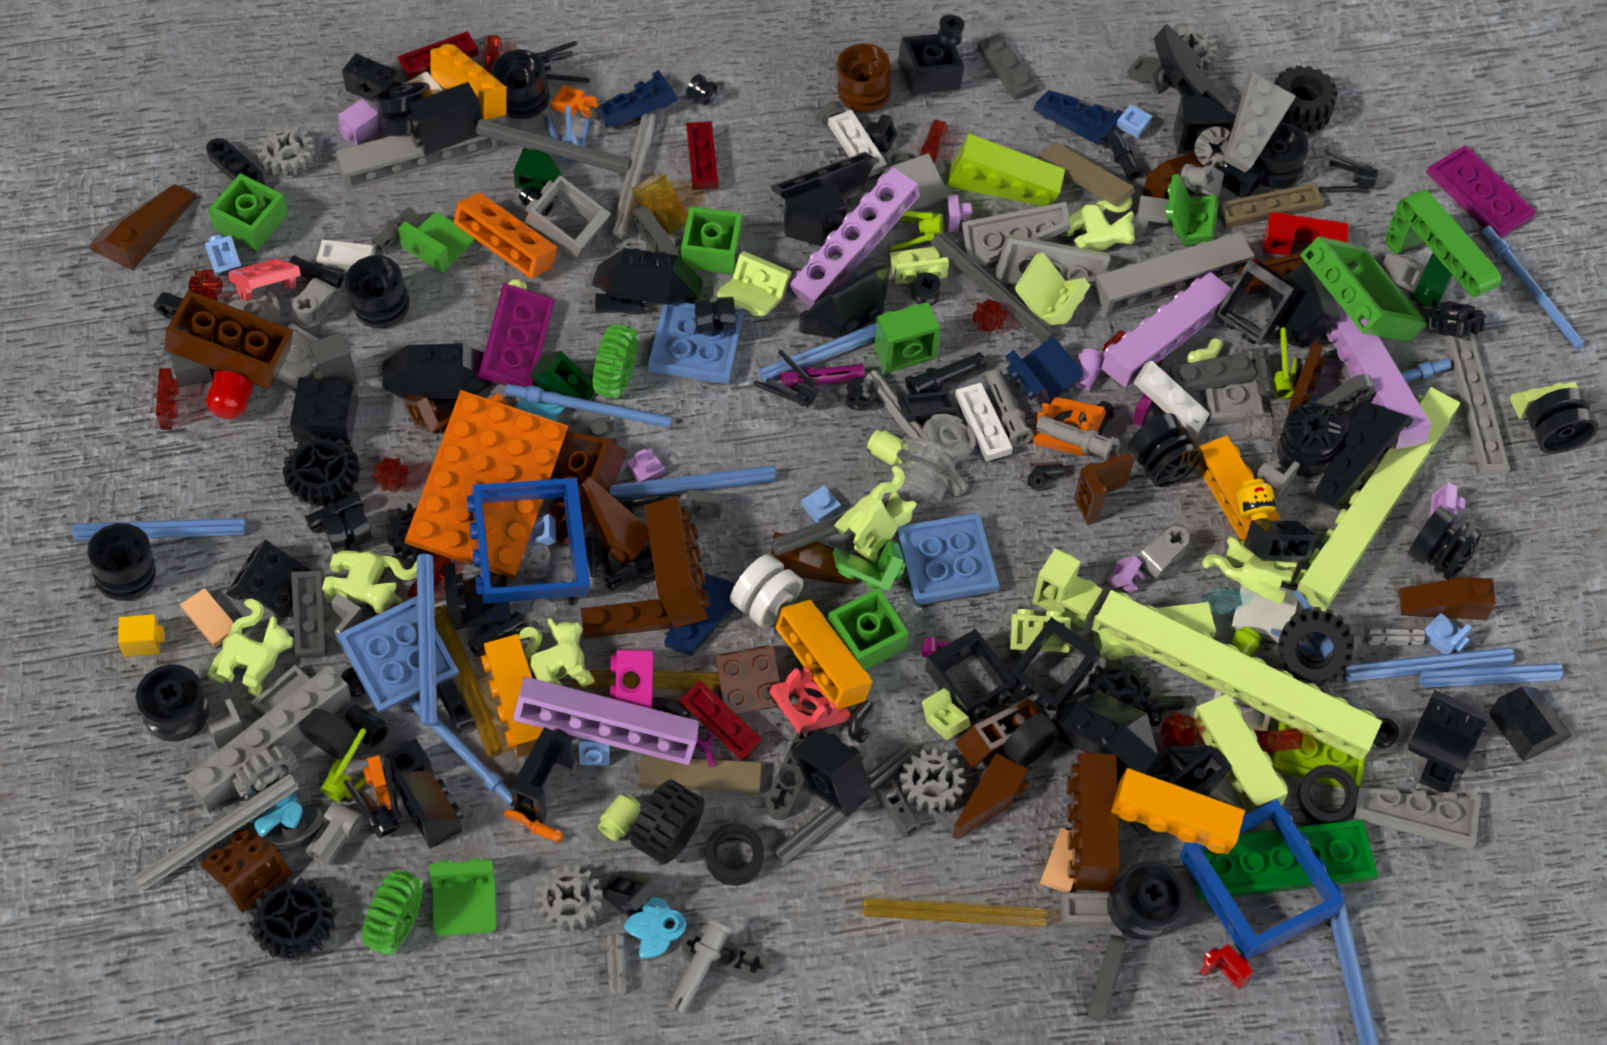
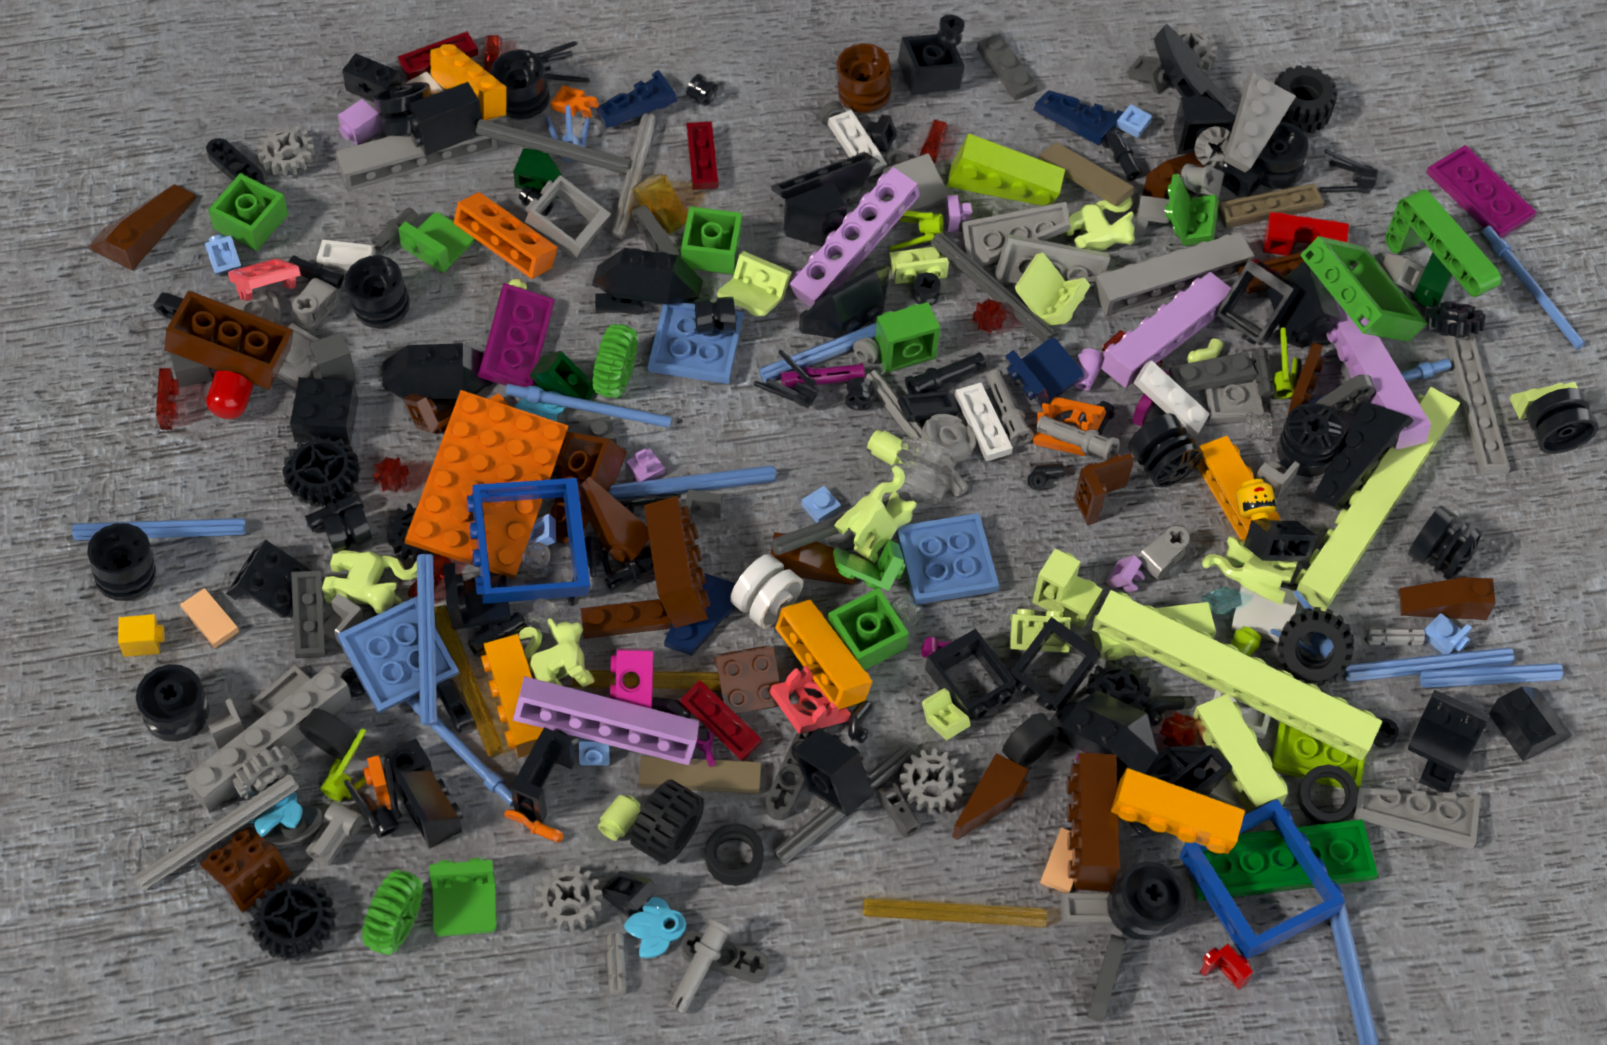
clear red gear [188,269,223,301] -> none
yellowish green animal [207,599,294,697] -> none
black cone [345,705,388,746] -> none
reddish brown slope [955,698,1040,768] -> none
clear red bar [1254,728,1303,753] -> none
lavender tile [1430,482,1466,517] -> none
none -> light grey plate [853,337,880,364]

